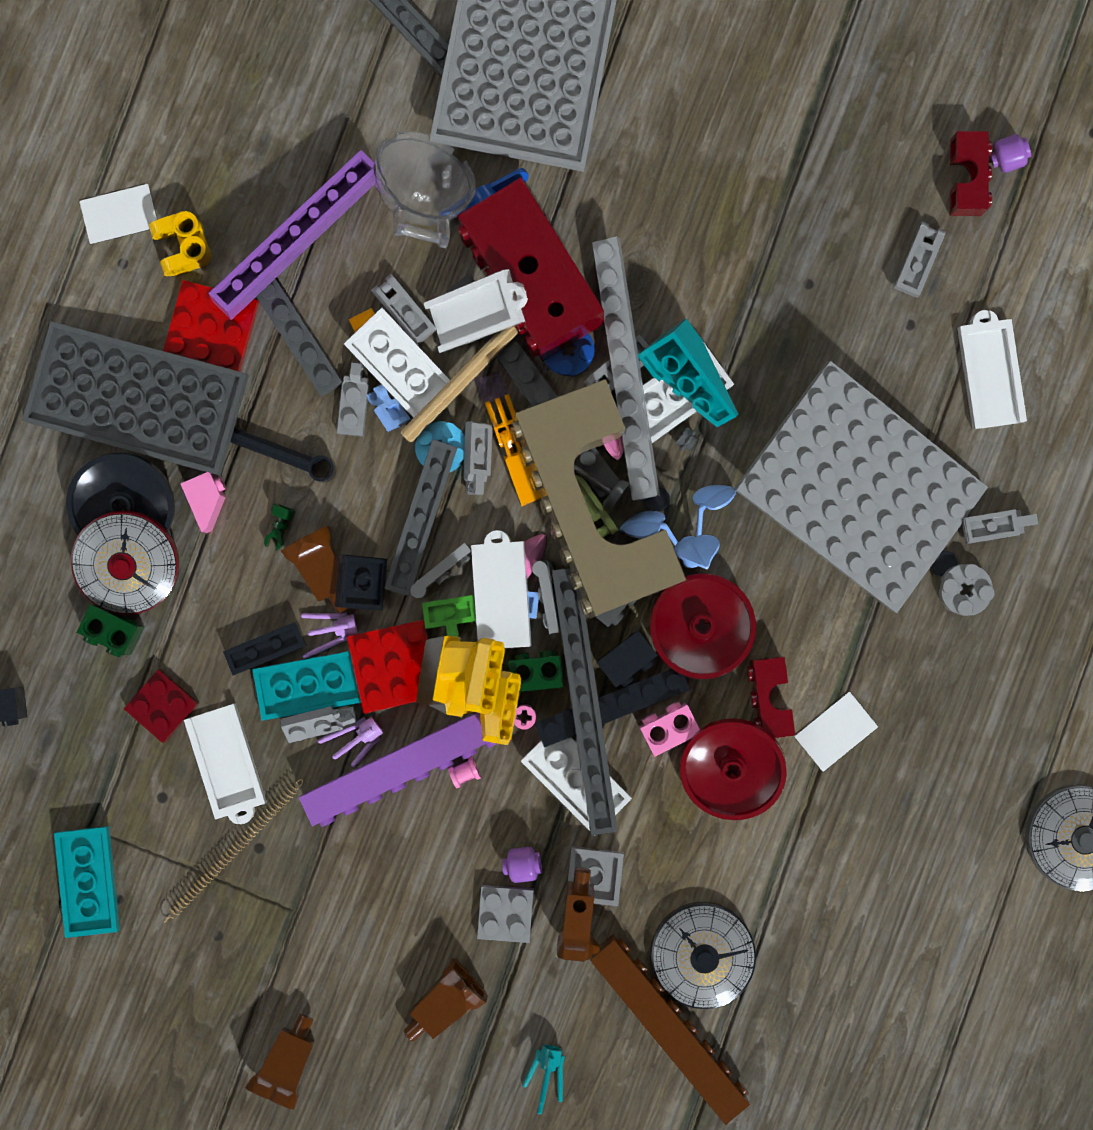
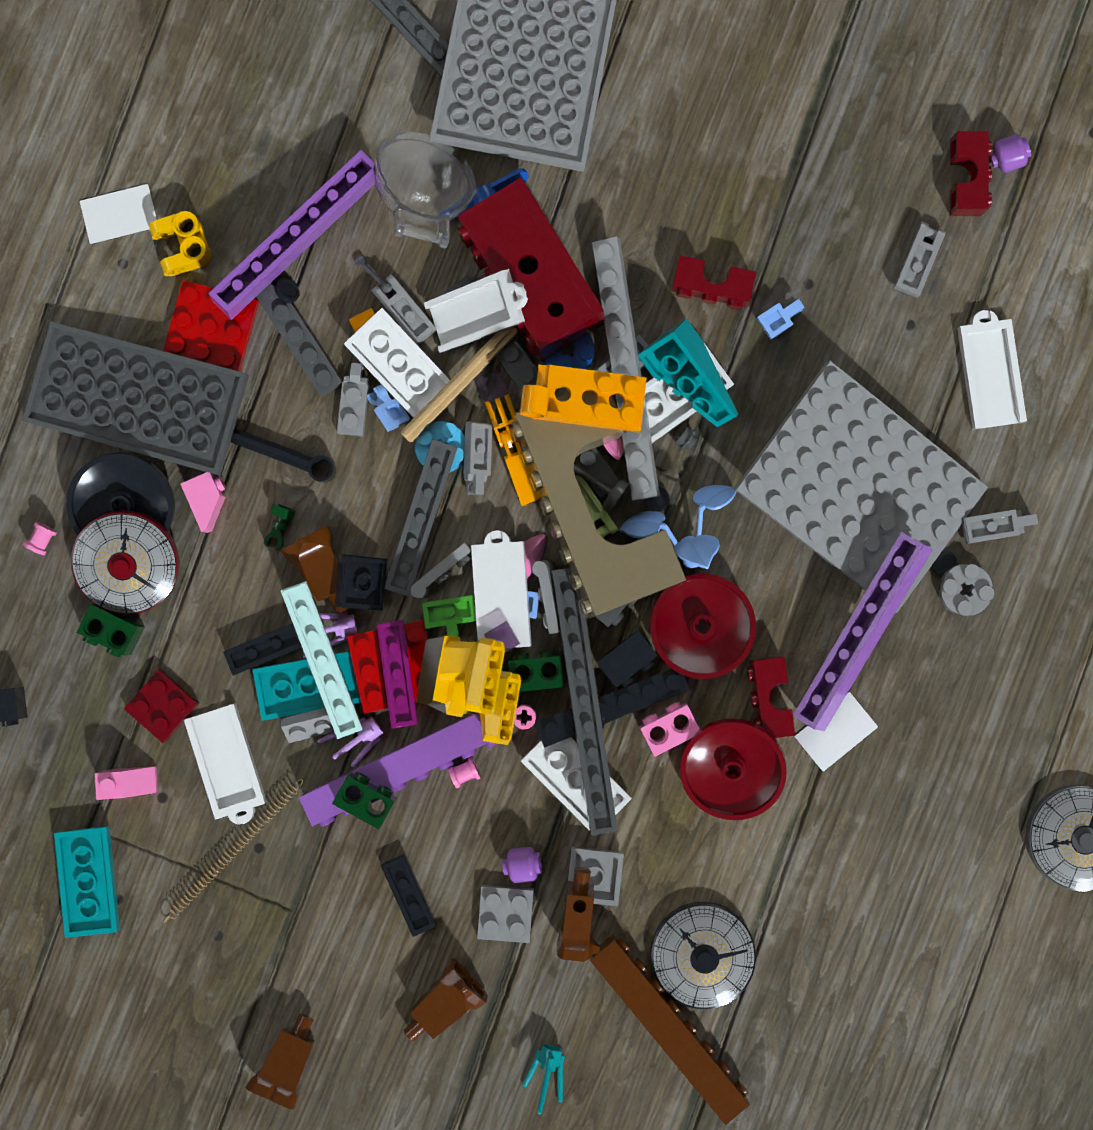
none -> bright pink bush [23,522,57,555]
none -> bright pink slope [95,766,158,800]
none -> black piece [274,278,300,303]
none -> light aqua tile [281,581,363,739]
none -> dark green brick [332,772,397,830]
none -> dark grey hinge [355,256,392,293]
none -> magenta tile [376,620,418,729]
none -> black tile [380,853,437,937]
none -> clear purple tile [484,621,521,653]
none -> light orange hinge [520,365,647,433]
none -> dark red arch [671,255,756,310]
none -> light blue plate [756,299,805,340]
none -> medium lavender brick [793,532,933,731]

